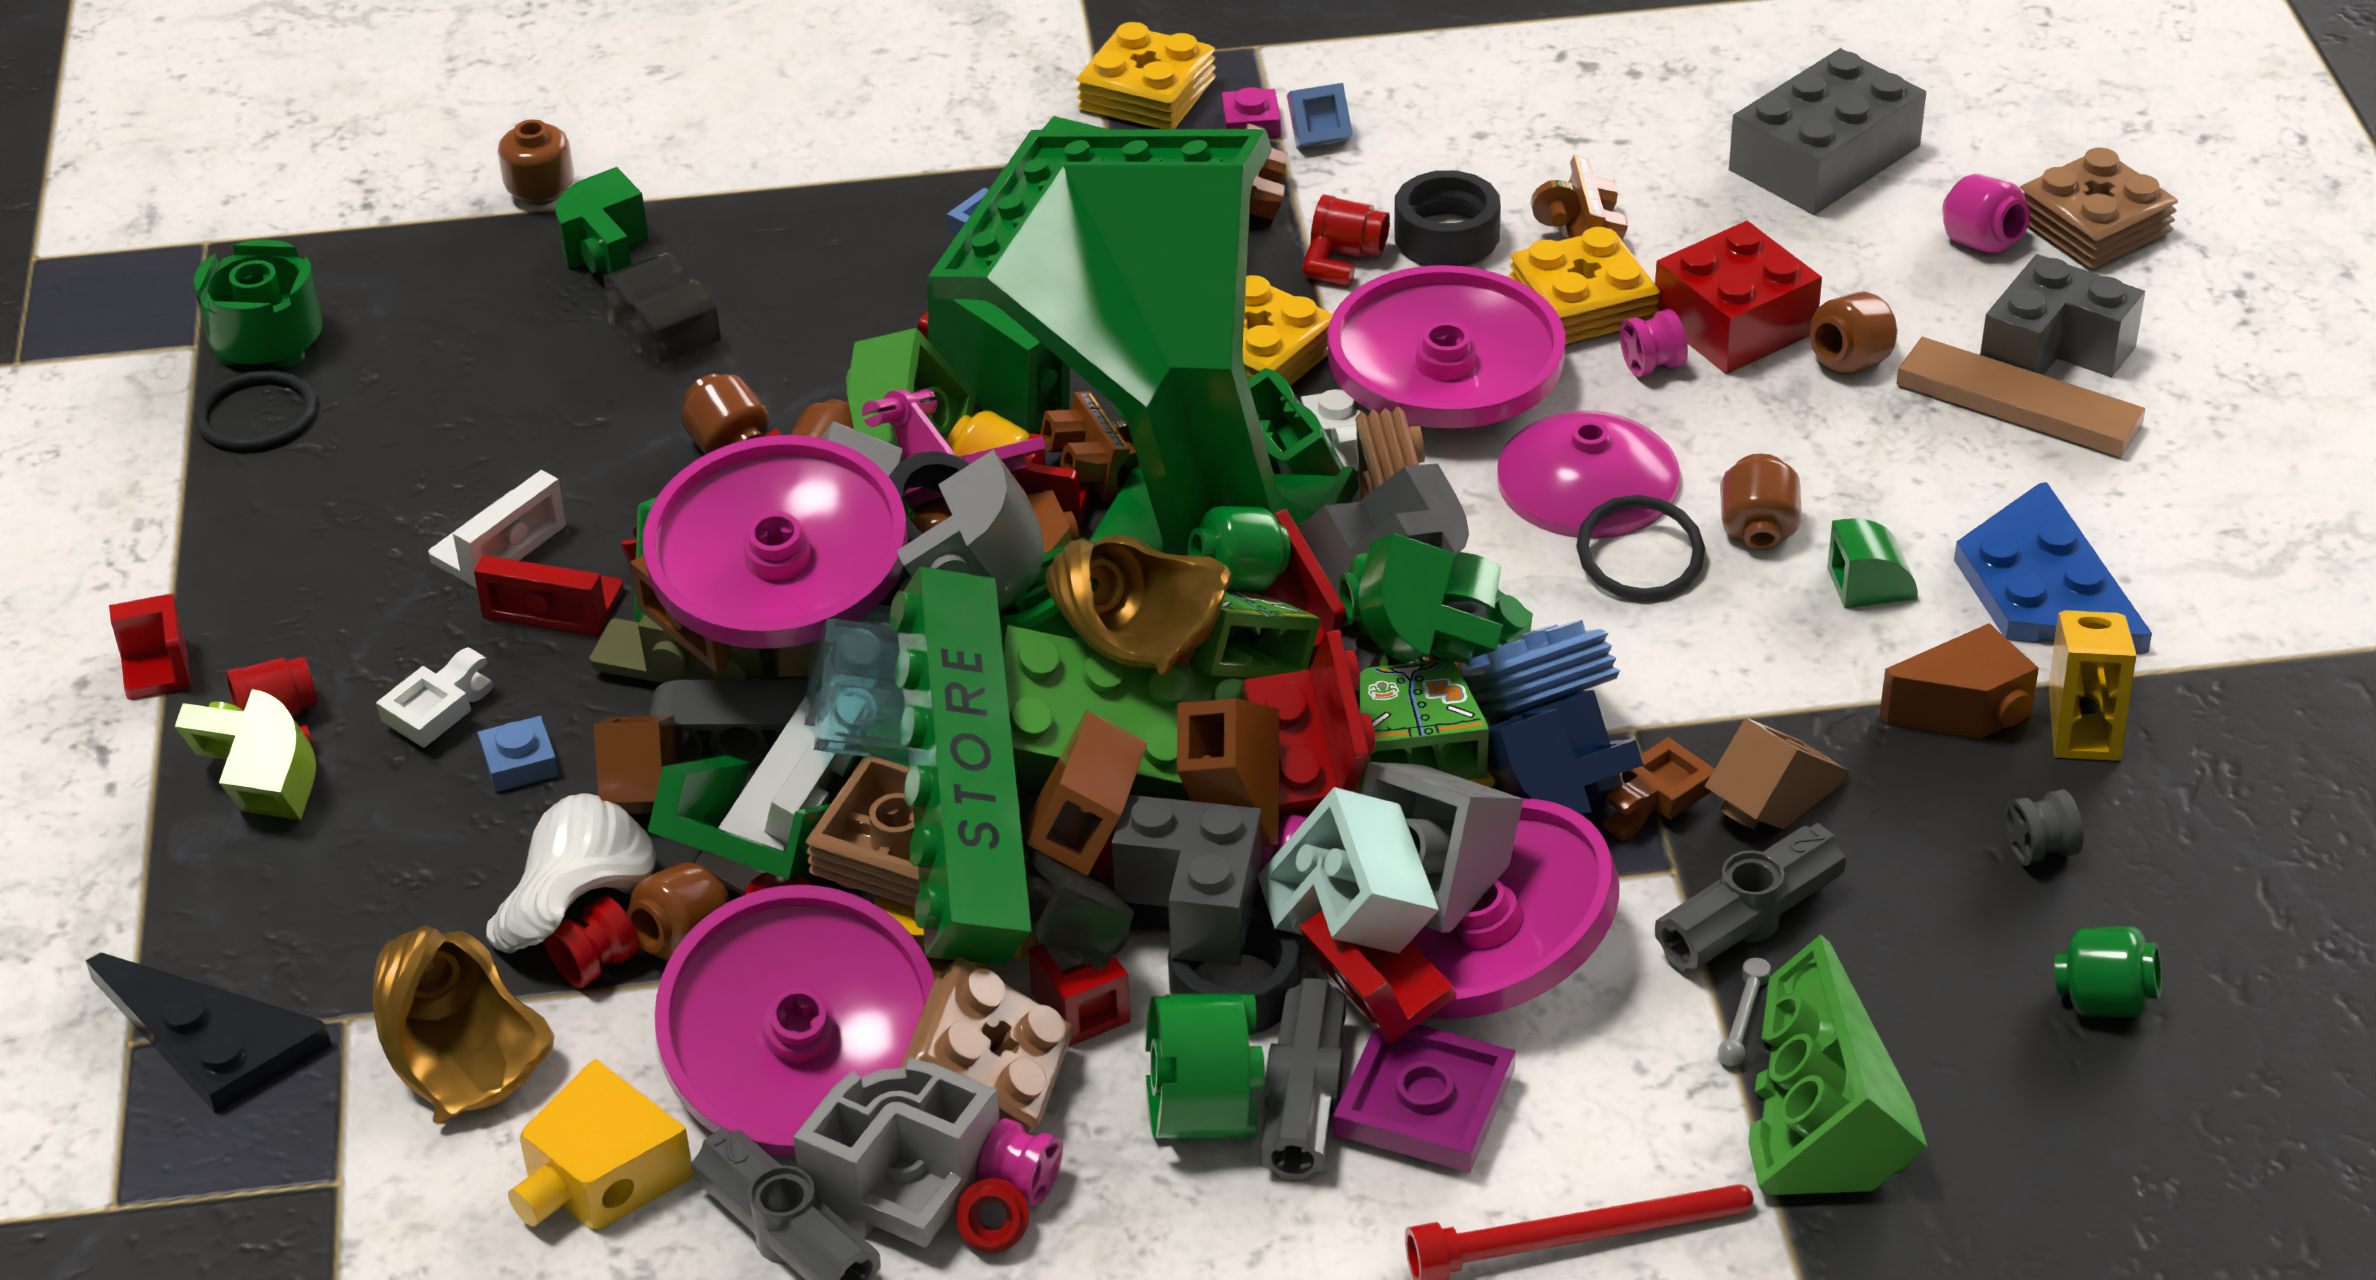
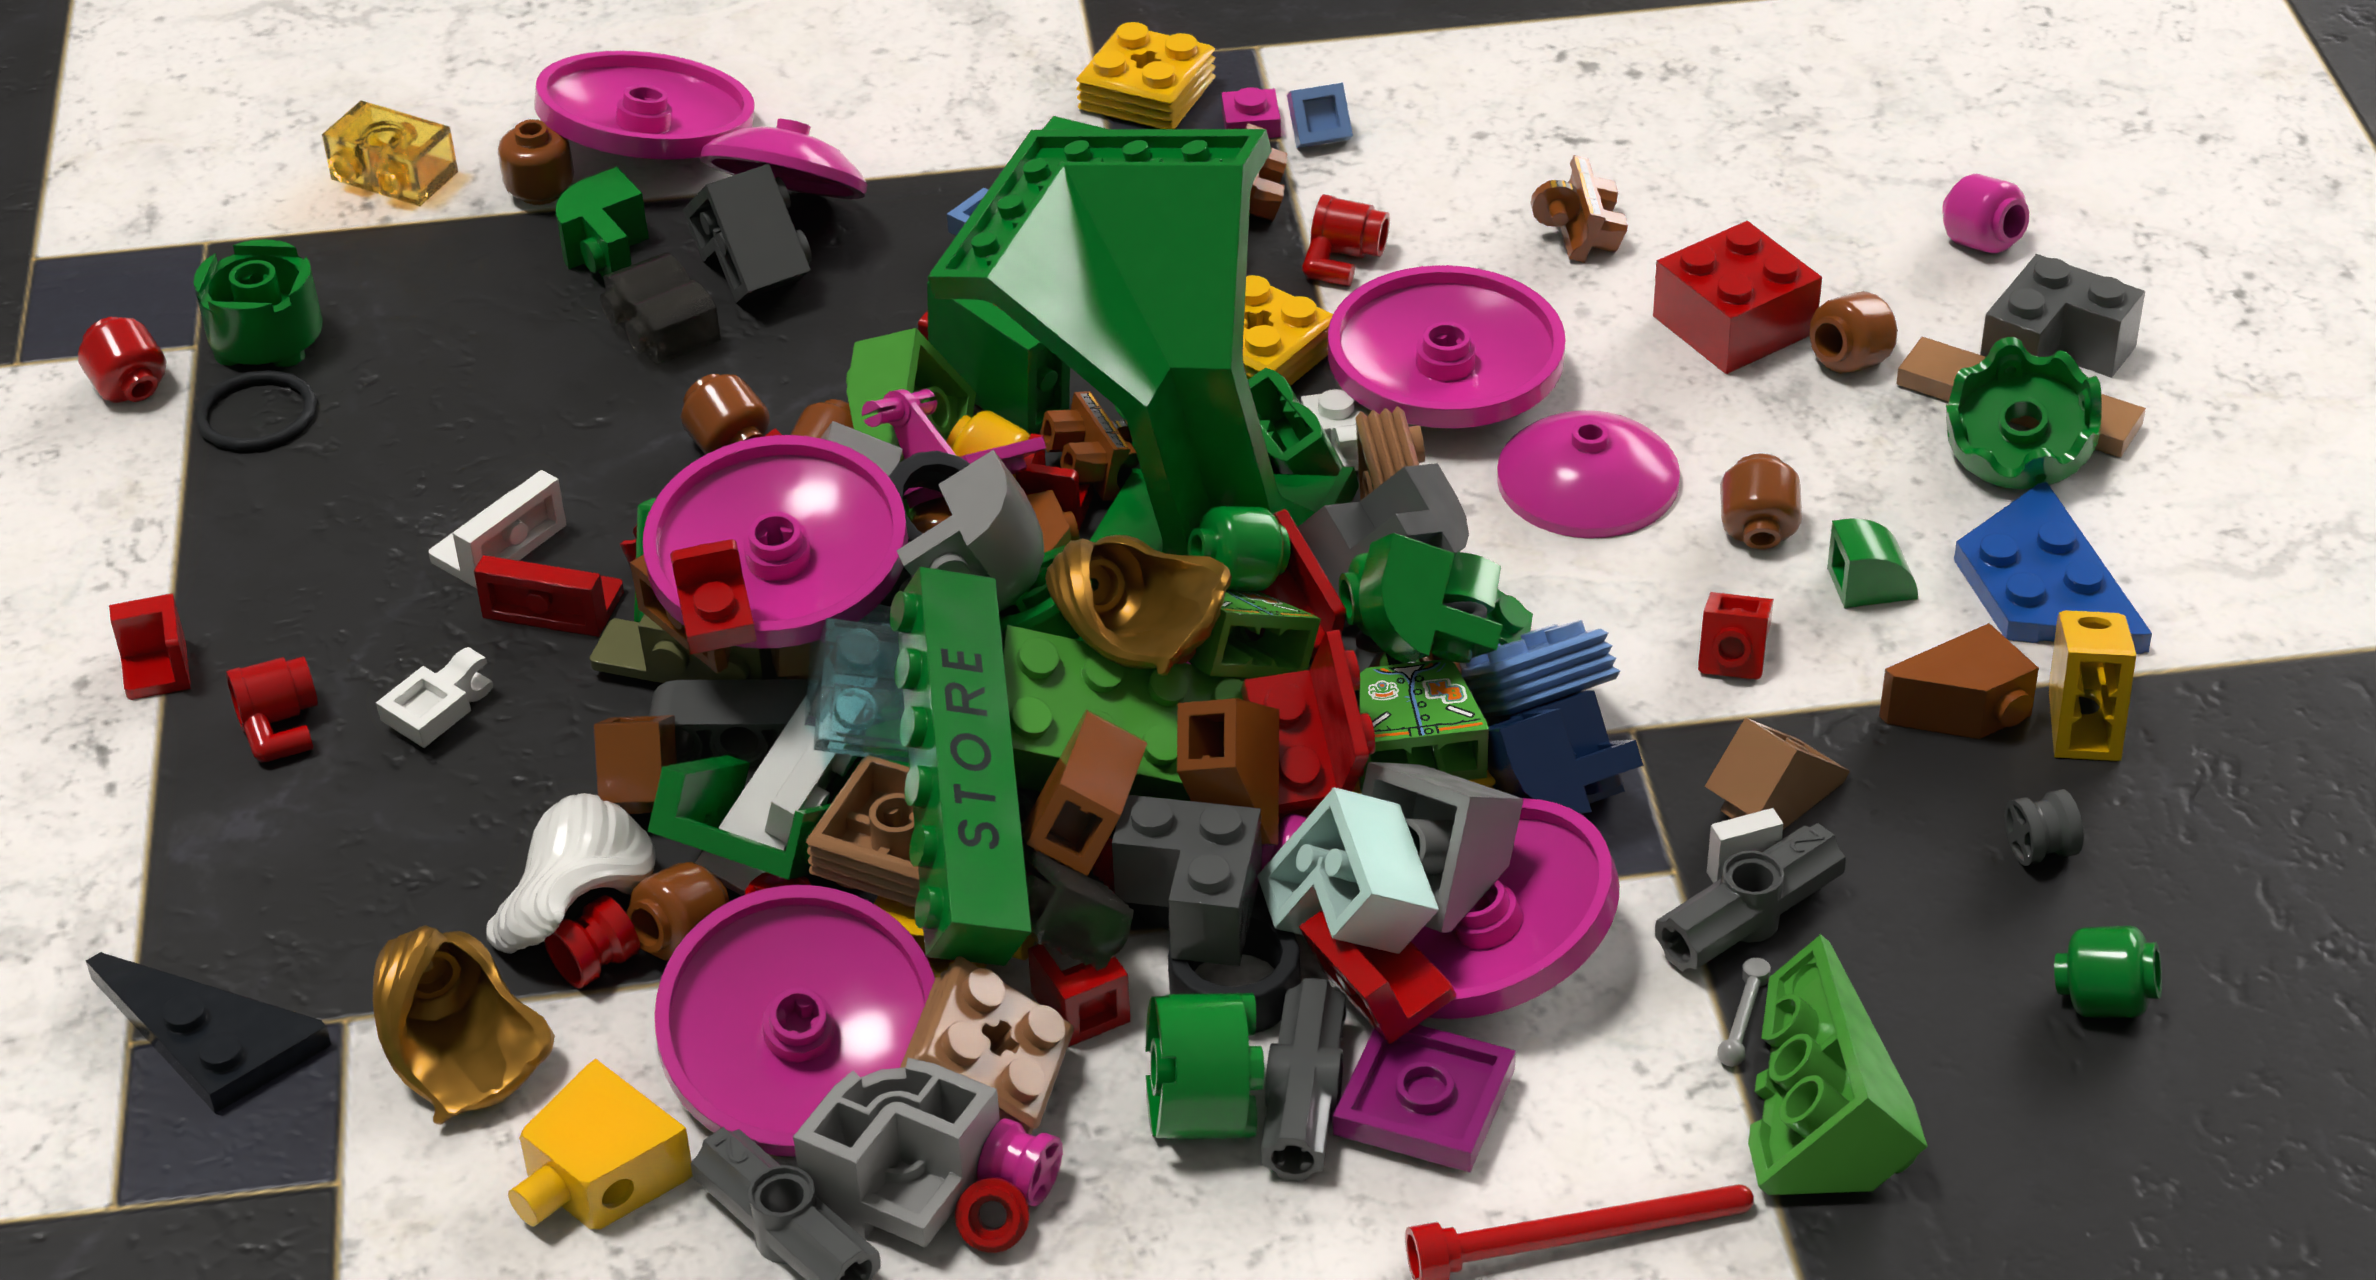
brick [175,689,316,820] -> none
medium blue plate [478,716,559,792] -> none
black tyre [1394,170,1501,266] -> none
yellow brick [1509,227,1660,345] -> none
black piece [1576,495,1705,601] -> none
dark orange plate [1602,737,1714,841] -> none
dark pink wheel [1620,309,1688,377] -> none
dark grey brick [1729,48,1927,215] -> none
medium nougat brick [2020,147,2178,269] -> none
none -> red head [77,317,167,403]
none -> clear yellow brick [322,100,458,206]
none -> dark pink dish [534,51,755,160]
none -> red bracket [670,539,757,655]
none -> dark grey brick [683,164,812,303]
none -> dark pink dish [700,119,867,199]
none -> red bracket [1698,592,1774,680]
none -> white tile [1707,808,1783,883]
none -> green plate [1946,337,2102,490]

